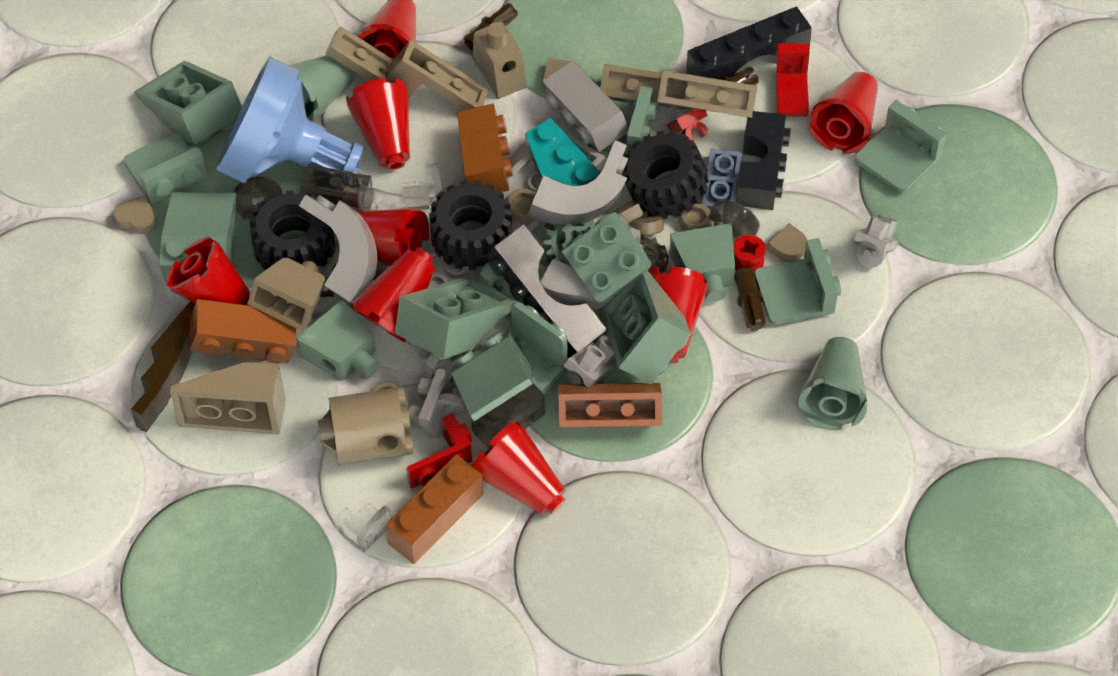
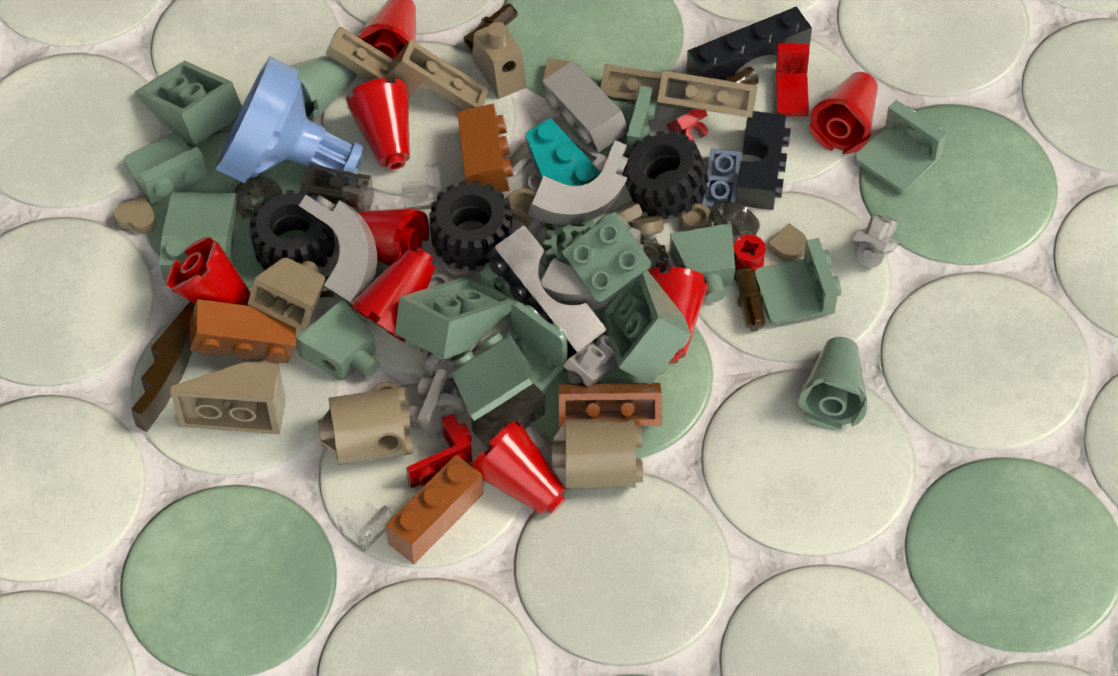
none -> dark tan cylinder [552,419,643,489]

